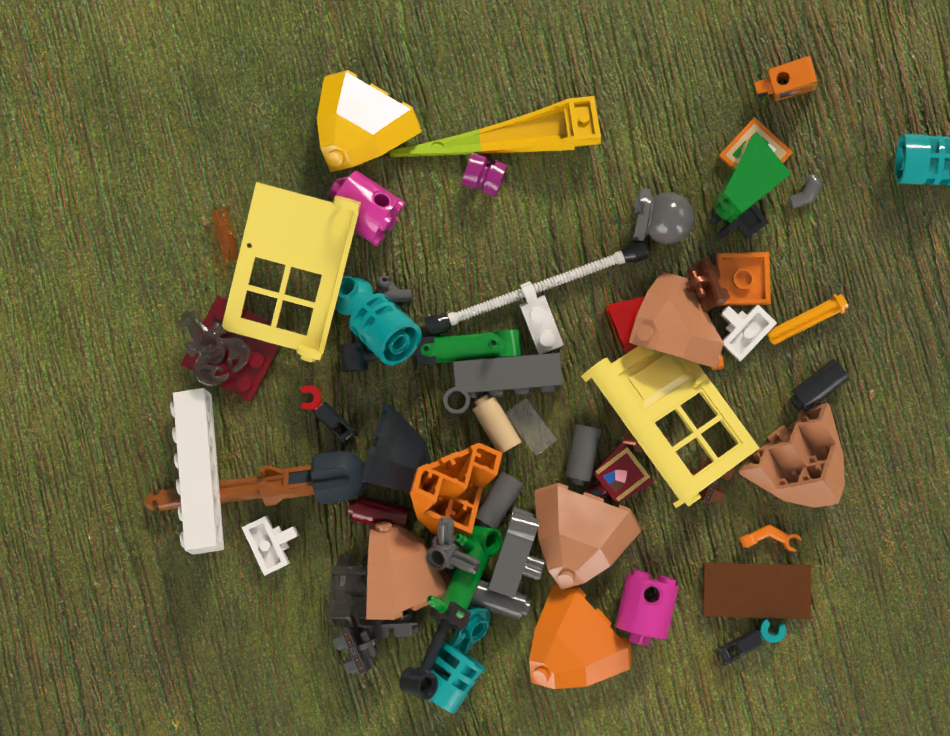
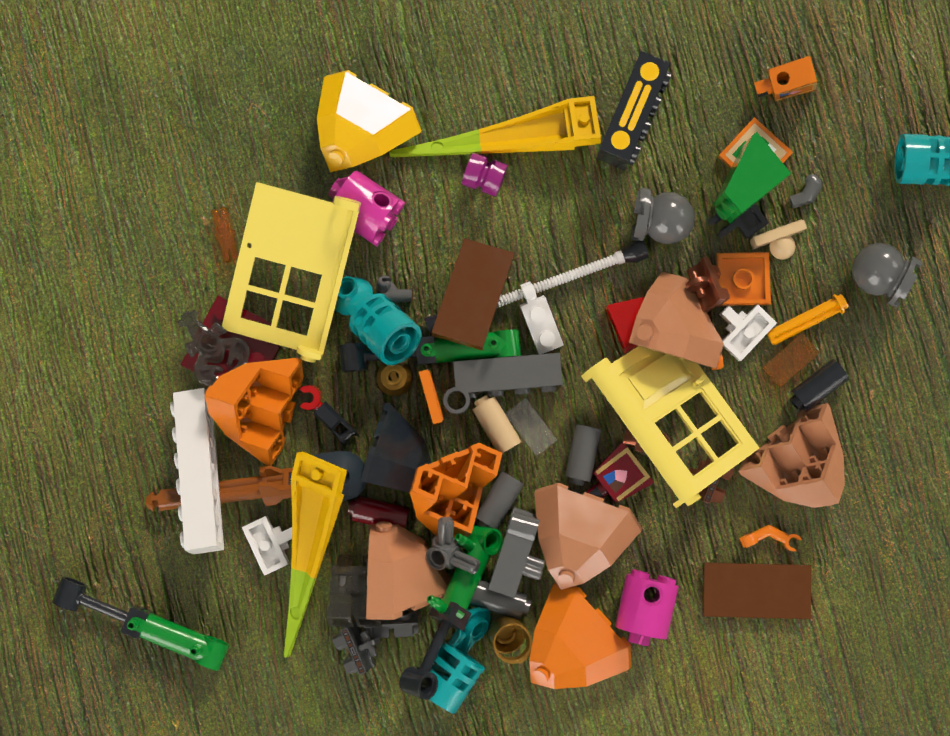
black piece [714,618,786,666] -> none
none -> green piece [52,576,230,671]
none -> orange brick [205,358,304,466]
none -> yellow plate [284,452,347,658]
none -> pearl gold cone [377,362,413,396]
none -> orange tile [419,369,444,425]
none -> reddish brown tile [431,238,515,351]
none -> pearl gold helmet [488,616,532,664]
none -> black brick [596,51,672,171]
none -> tan tile [750,219,807,260]
none -> clear orange tile [761,333,820,388]
none -> dark grey tile [852,243,922,308]

